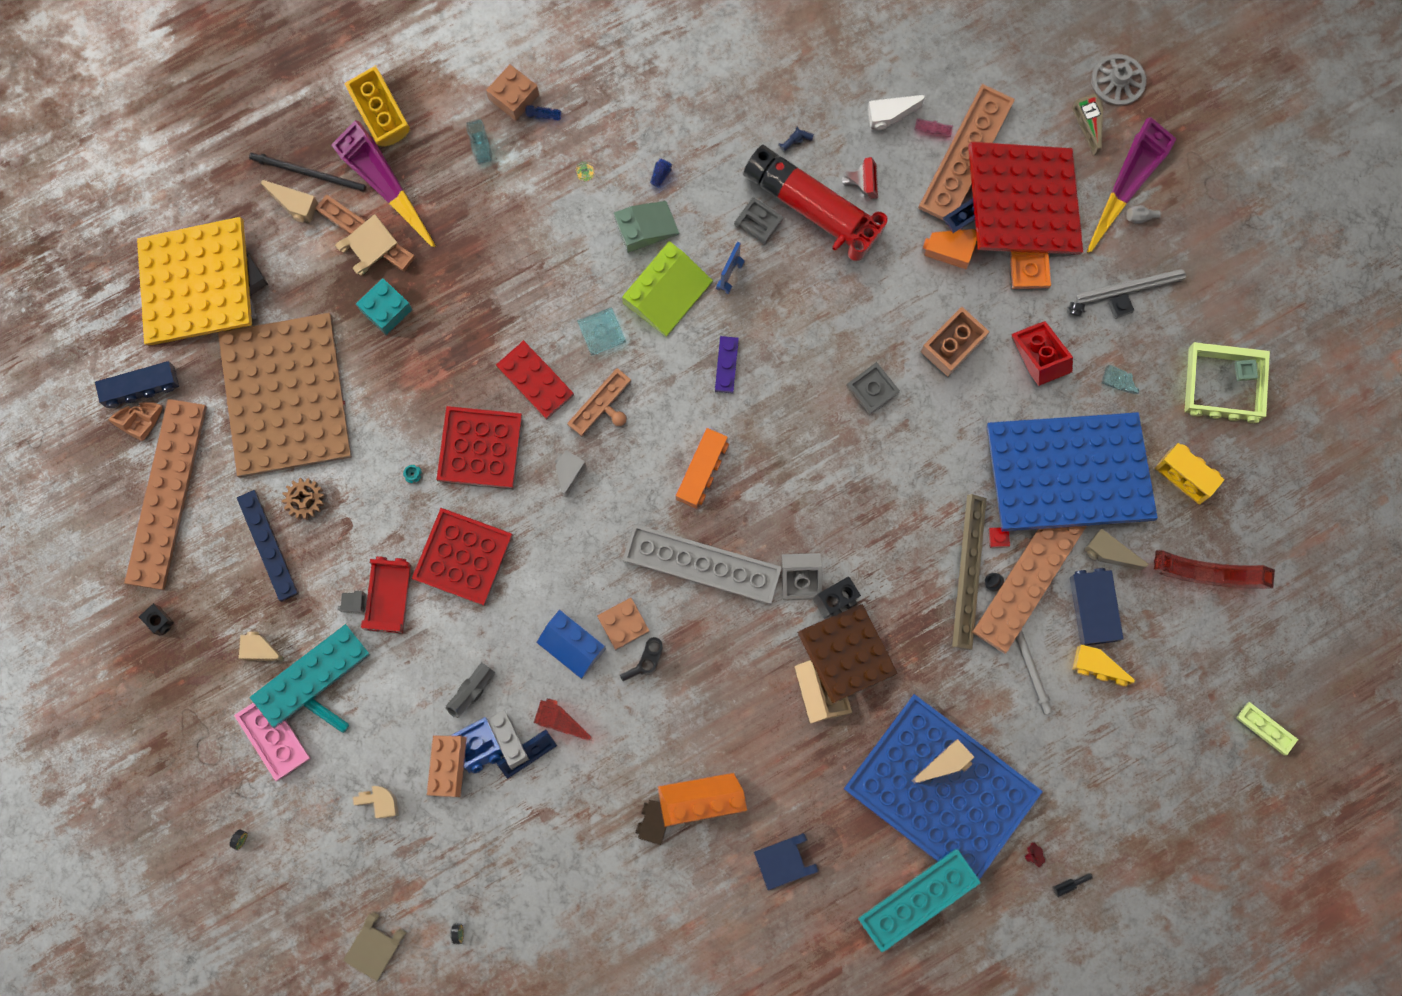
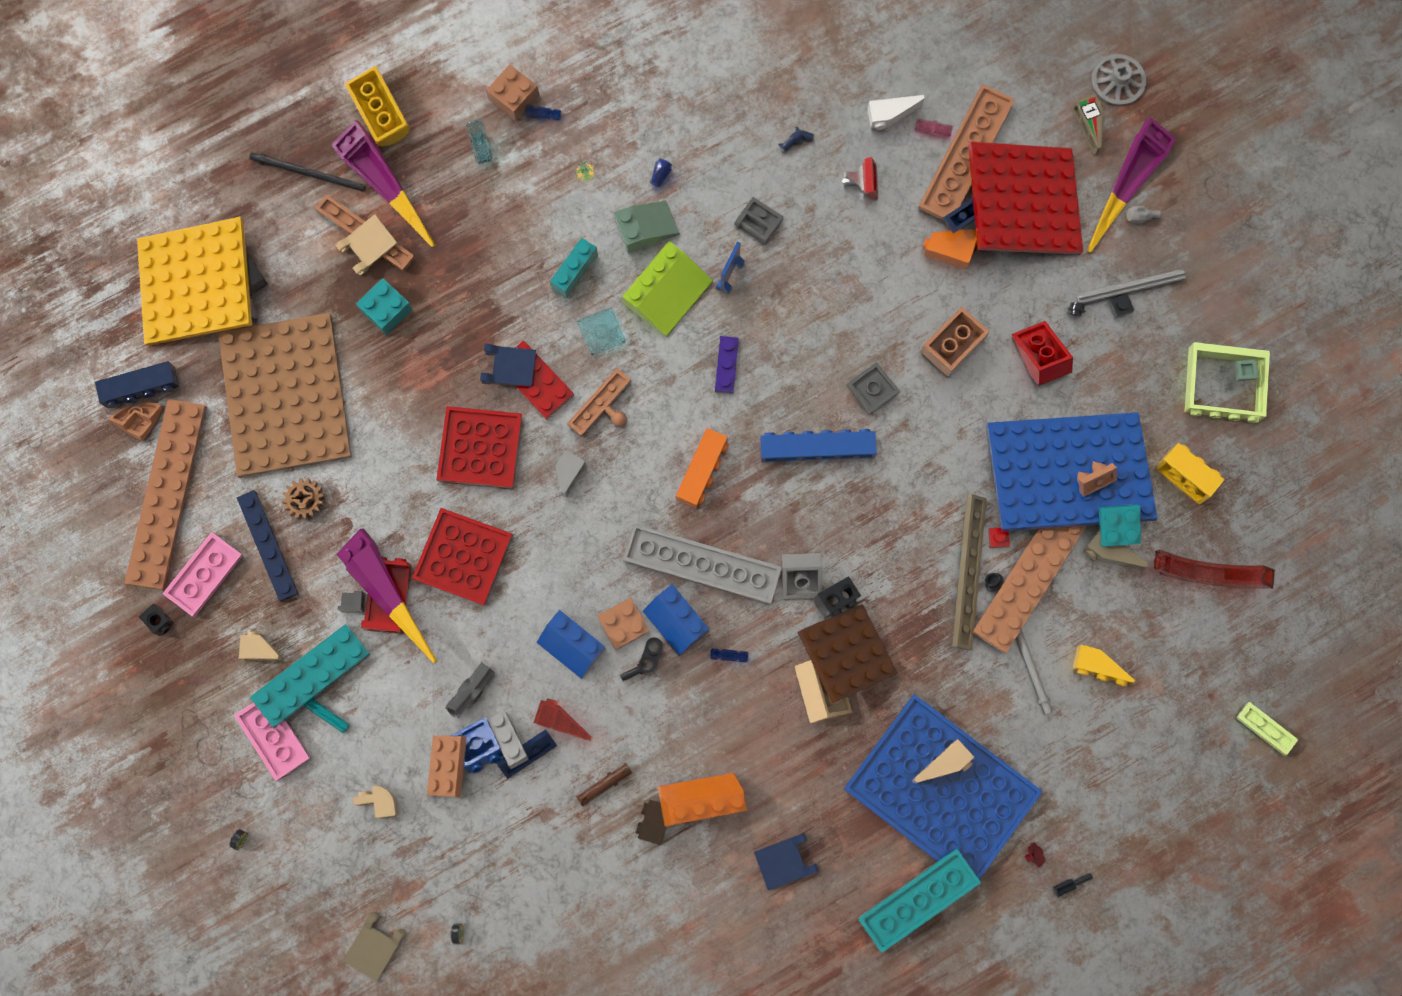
tan slope [261,180,318,223] -> none
teal plate [403,465,422,483] -> none
red piece [743,144,888,261] -> none
orange plate [1010,252,1051,289] -> none
dark blue brick [1070,568,1124,646] -> none
clear light blue slope [1101,365,1140,394] -> none
none -> bright pink plate [163,532,244,617]
none -> magenta plate [336,528,437,663]
none -> dark blue flag [480,344,536,387]
none -> teal brick [550,237,598,299]
none -> reddish brown pin [576,762,632,806]
none -> blue slope [643,584,709,656]
none -> clear blue axle [710,648,748,662]
none -> blue brick [760,429,877,462]
none -> nougat tile [1077,461,1117,497]
none -> teal plate [1099,504,1141,547]

